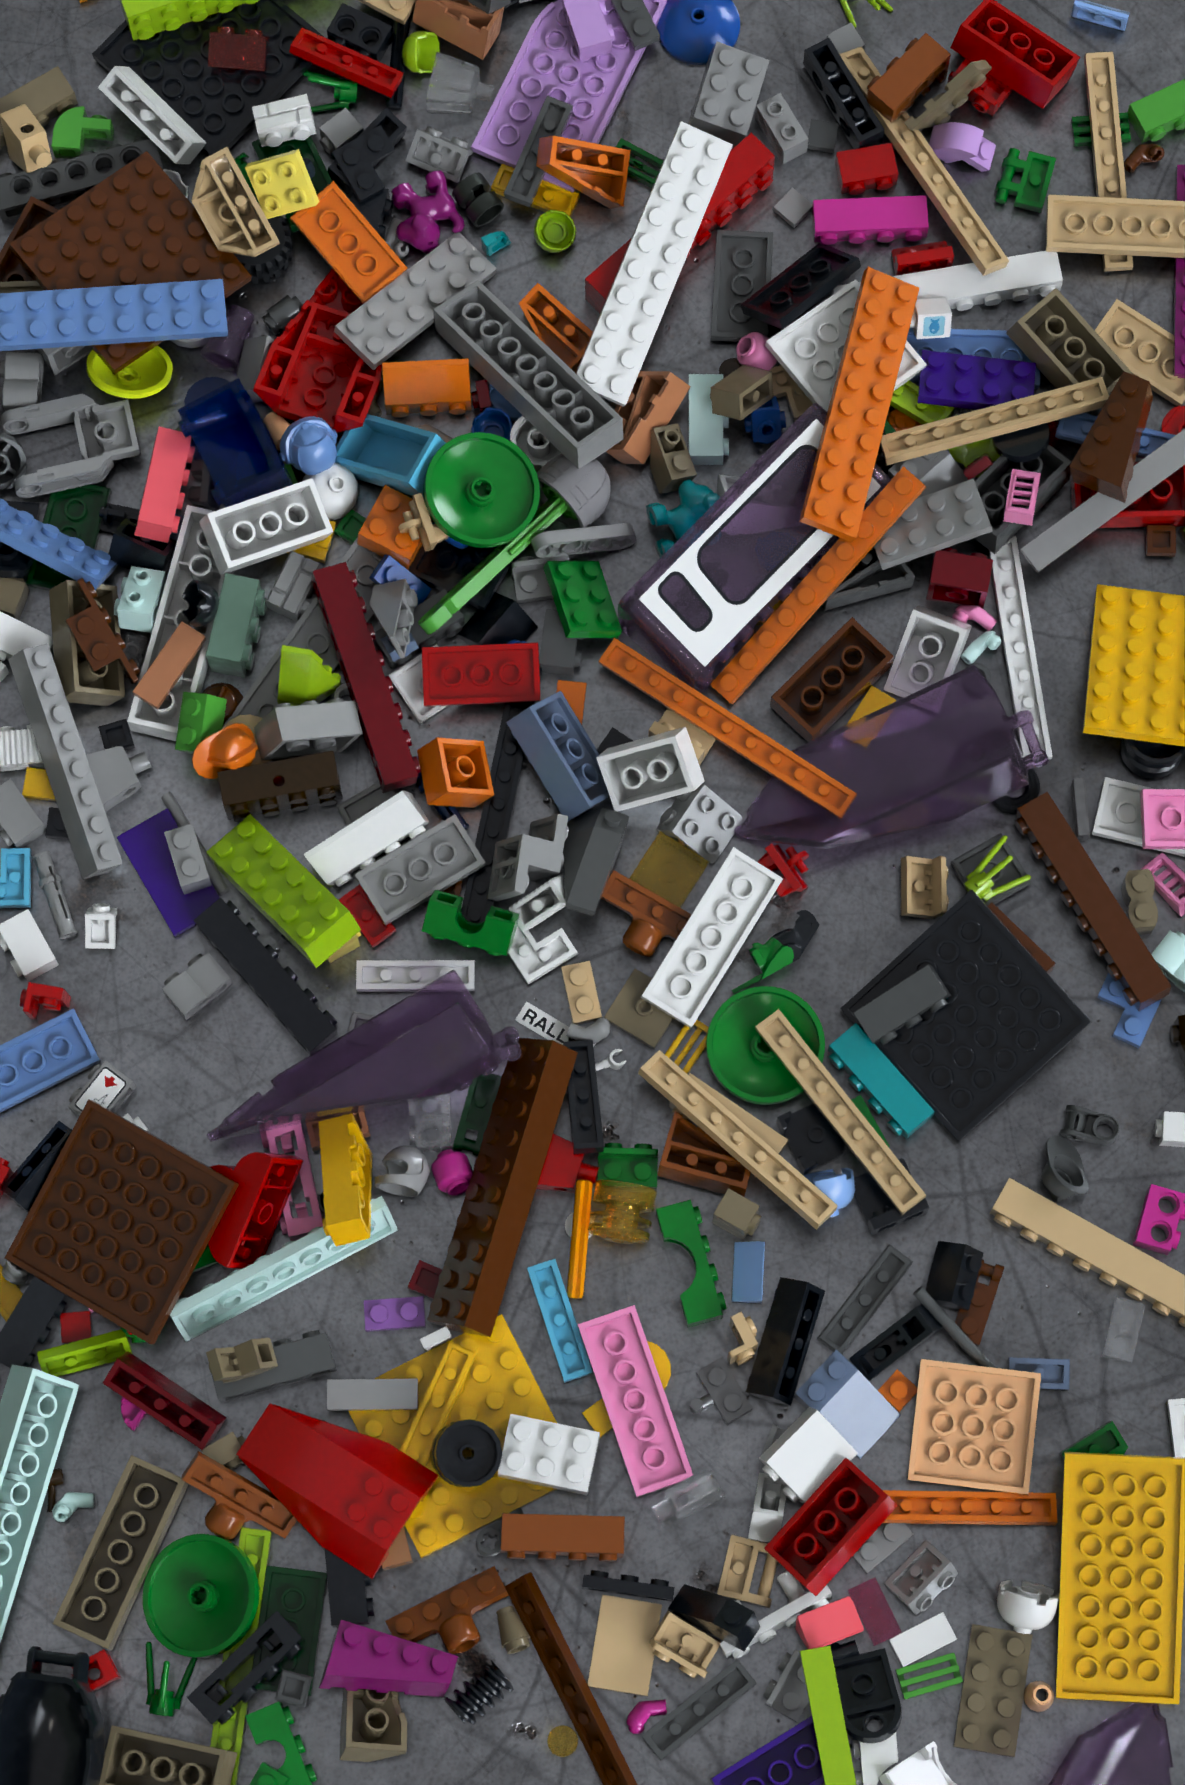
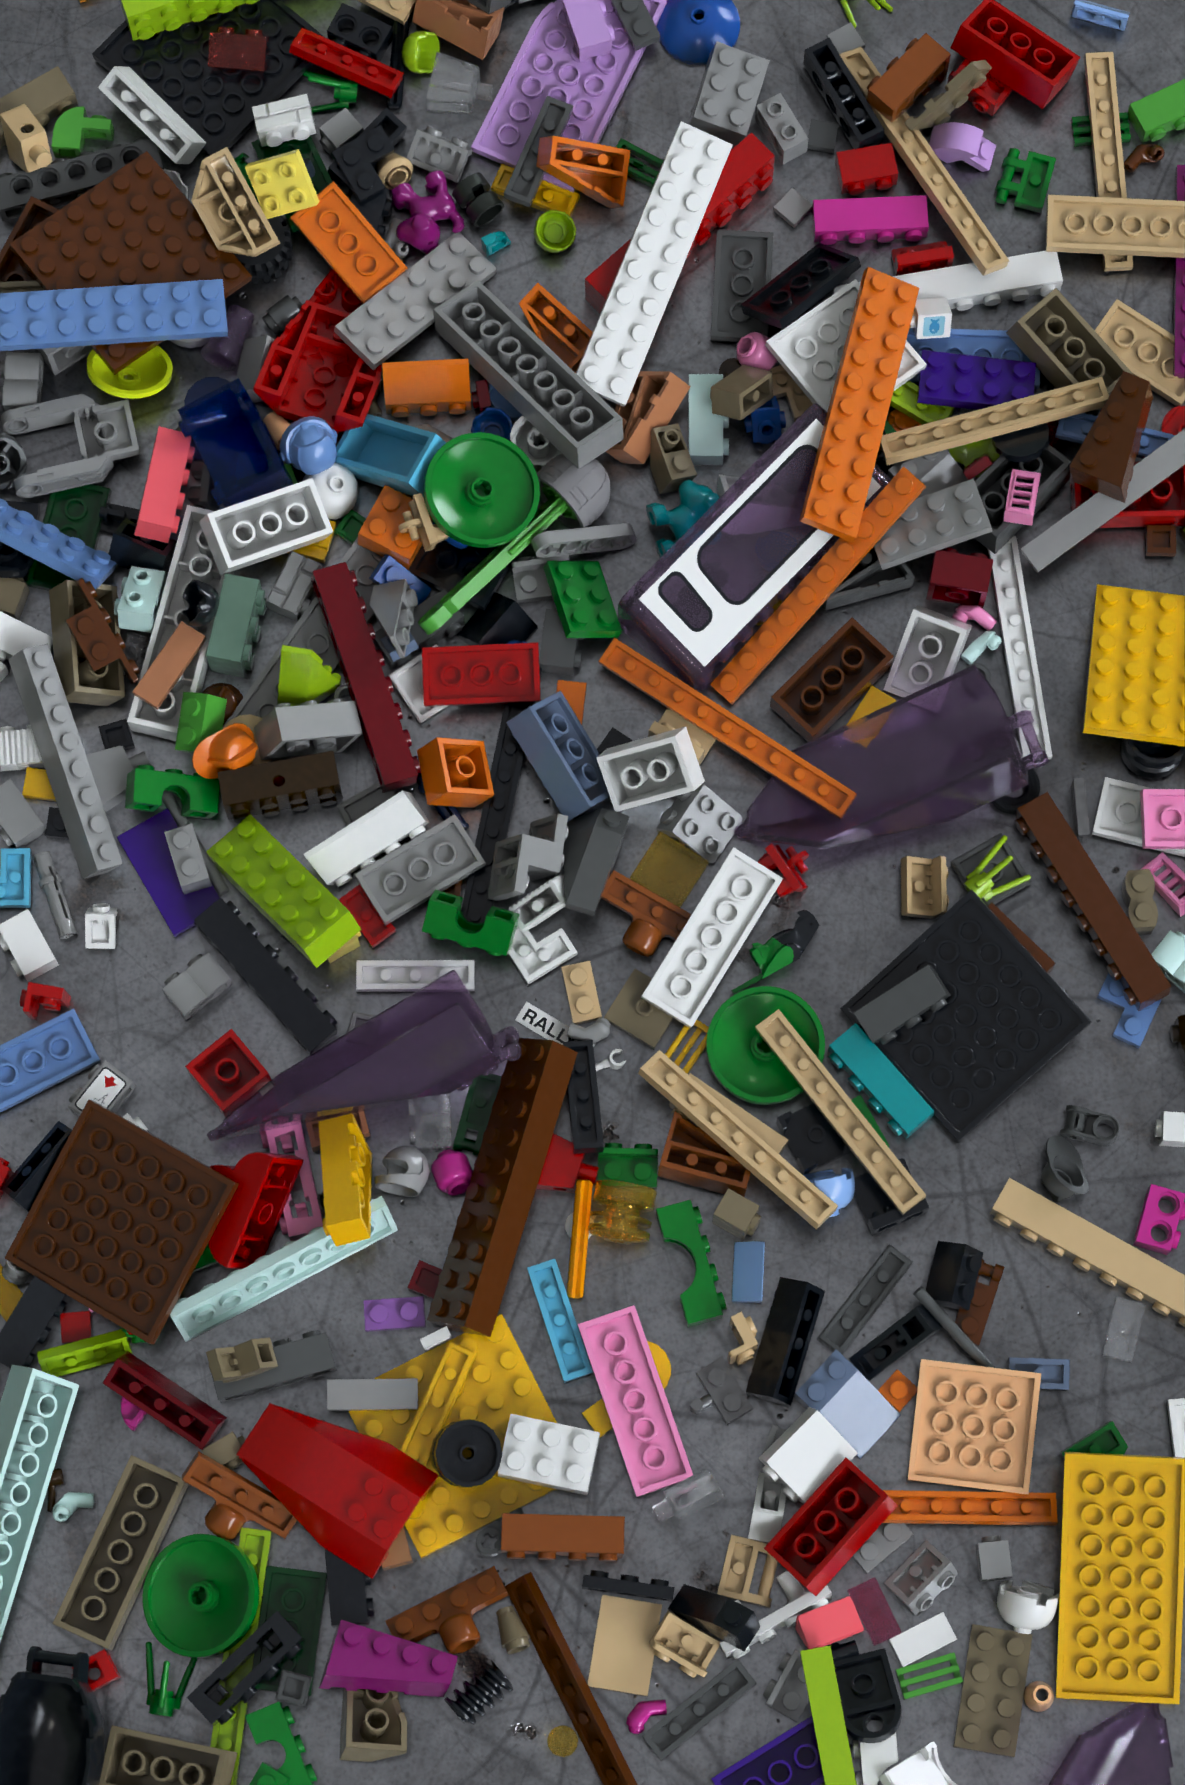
none -> green arch [125,765,220,819]
none -> red brick [185,1029,271,1117]
none -> tan cone [376,153,413,190]
none -> light grey brick [975,1535,1013,1582]

